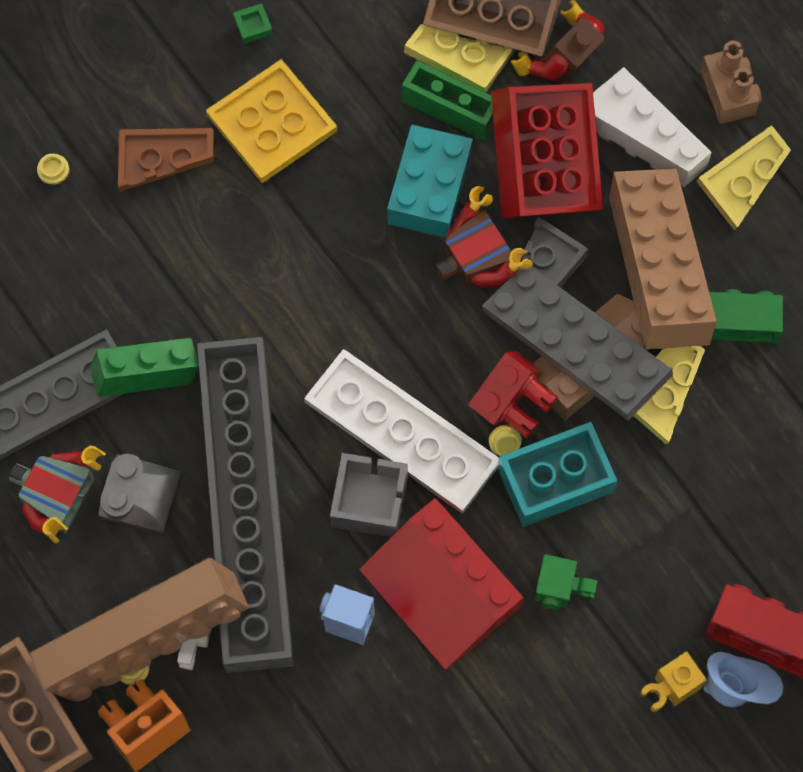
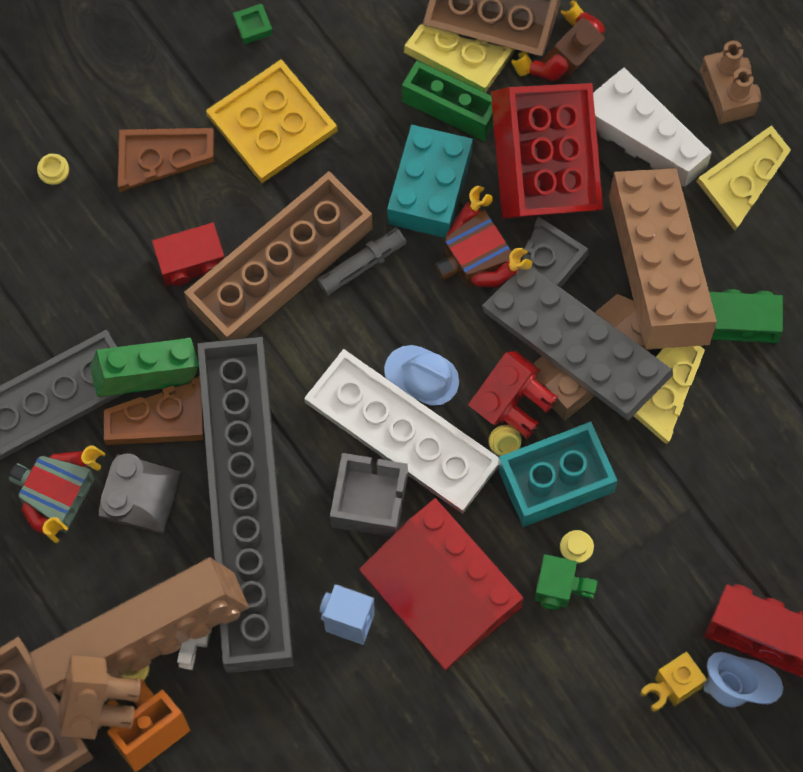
none -> medium nougat brick [58,655,141,739]
none -> dark orange wing [104,376,204,445]
none -> red brick [152,222,225,286]
none -> medium nougat brick [184,171,373,341]
none -> dark grey pin [316,227,407,296]
none -> light blue piece [384,345,459,406]
none -> light yellow plate [560,530,594,564]

